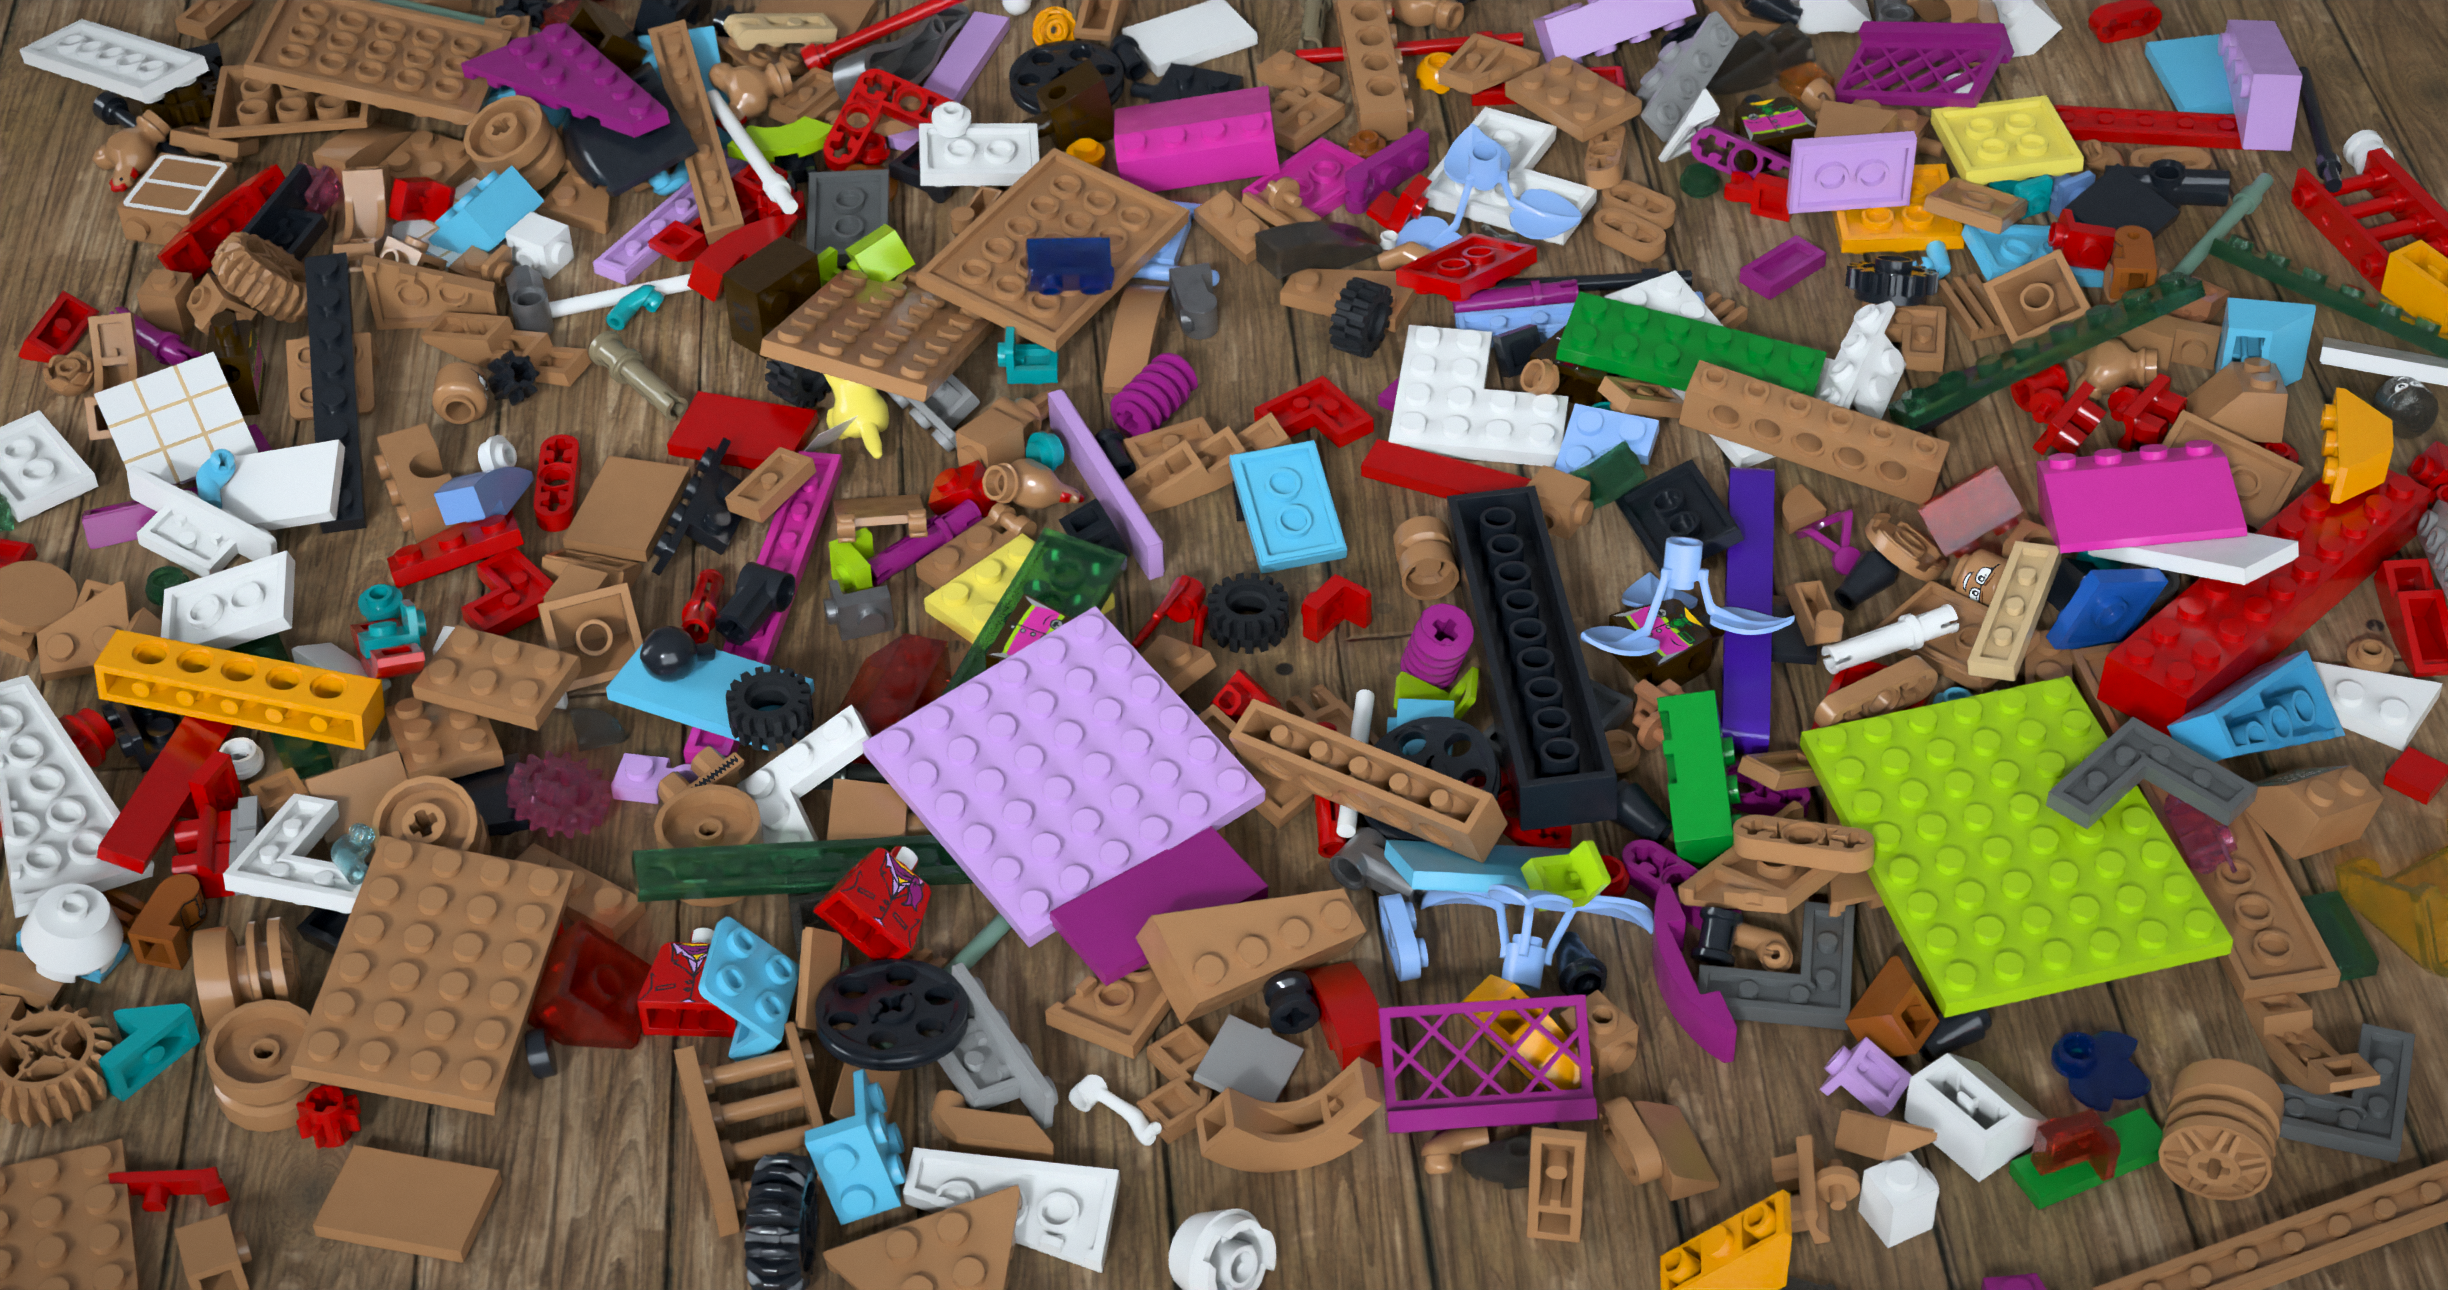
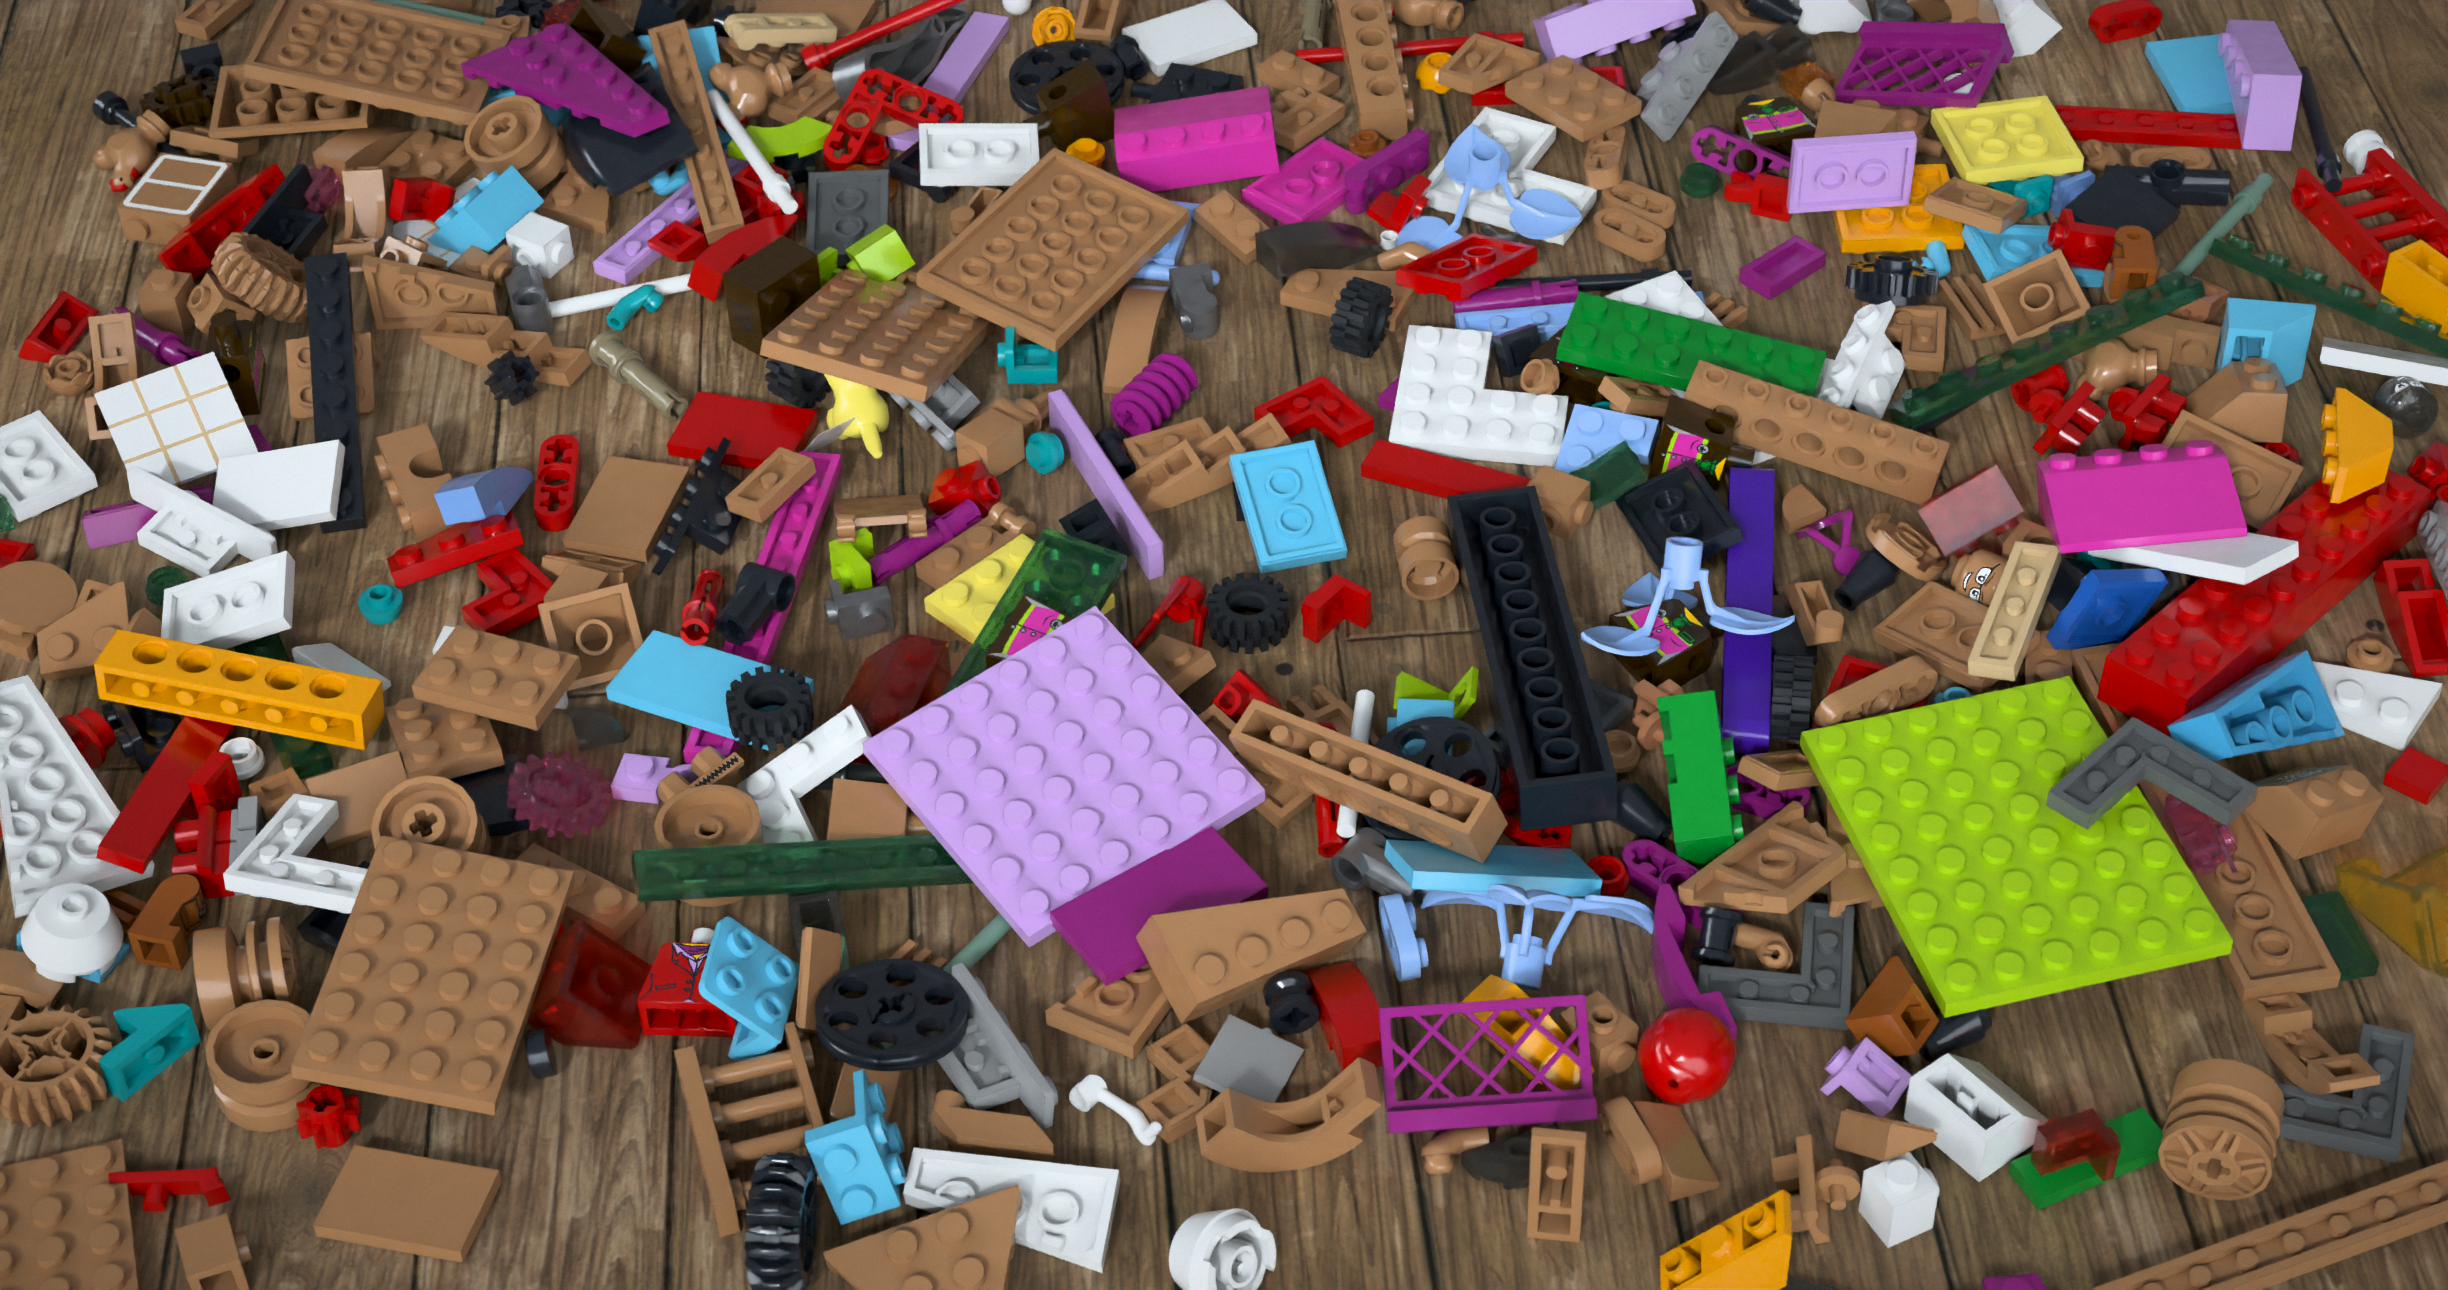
white plate [19,19,209,103] -> none
medium azure arm [196,449,236,509] -> none
clear light blue arm [330,823,375,885] -> none
red slope [350,618,425,679] -> none
teal bracket [357,599,427,659] -> none
medium nougat head [432,362,489,424] -> none
white plate [478,435,517,471] -> none
black piece [640,626,716,682] -> none
red torso [813,846,931,961] -> none
white plate [932,102,971,138] -> none
medium nougat animal [982,458,1085,510] -> none
clear blue bracket [1025,237,1115,296] -> none
medium nougat hips [1241,177,1321,250] -> none
magenta piece [1400,603,1474,690] -> none
lime bracket [1520,840,1611,911] -> none
black cone [1555,932,1607,997] -> none
white slope [1658,89,1720,163] -> none
medium nougat beam [1733,815,1875,873] -> none
white pin [1821,604,1959,674] -> none
clear blue plate [2051,1031,2152,1112] -> none
none -> red piece [1637,1007,1737,1106]
none -> dark brown torso [1647,394,1755,491]
none -> black tyre [1769,654,1813,741]

